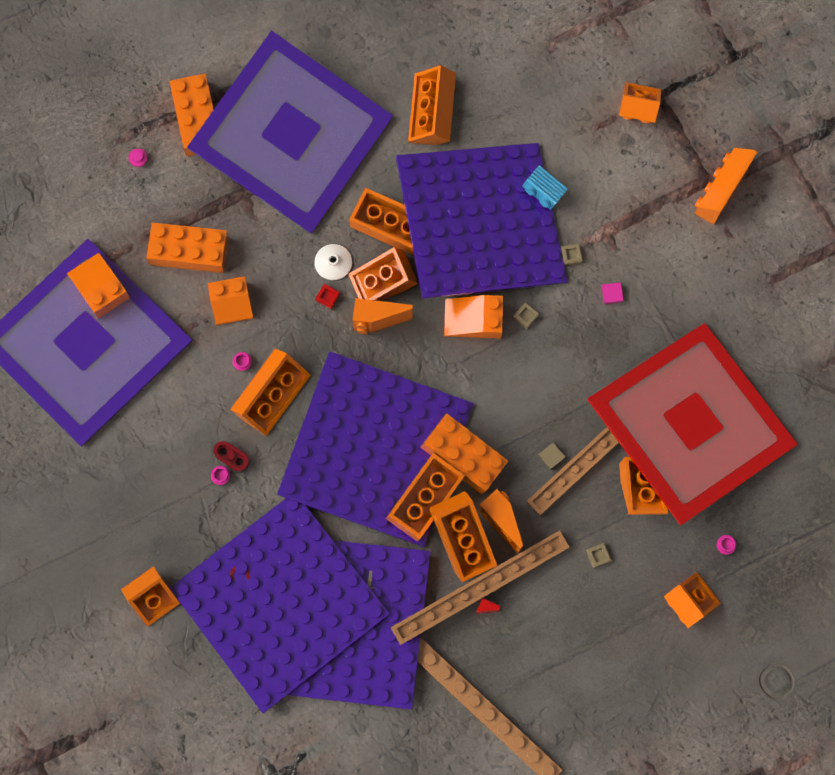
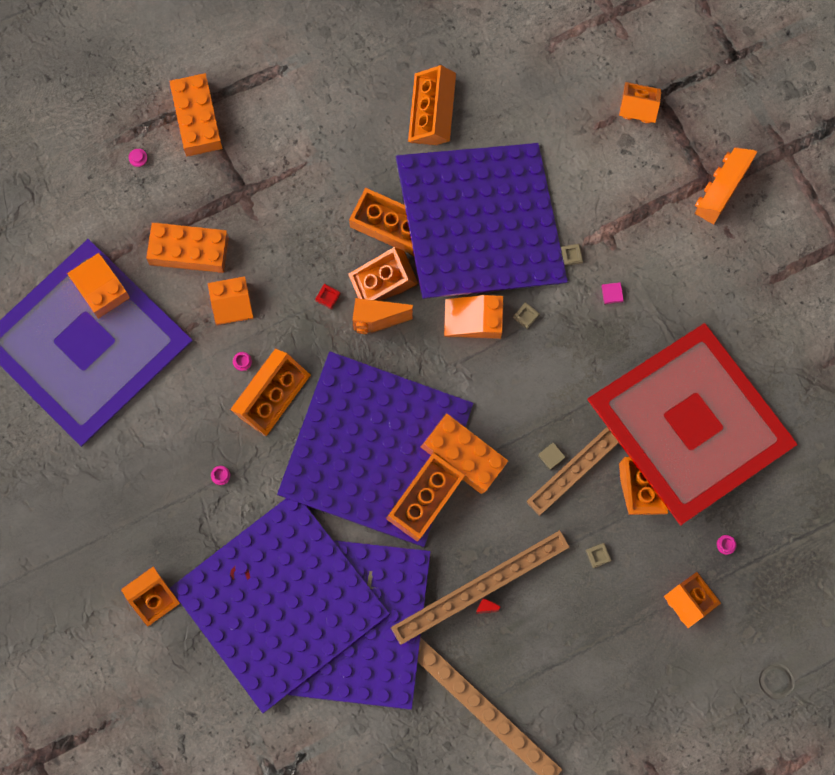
baseplate [187,30,393,234] -> none
dark red plate [213,441,249,472] -> none
white dish [315,244,352,281] -> none
orange brick [429,491,497,582] -> none
orange slope [478,489,523,554] -> none
dark azure brick [522,165,568,210] -> none

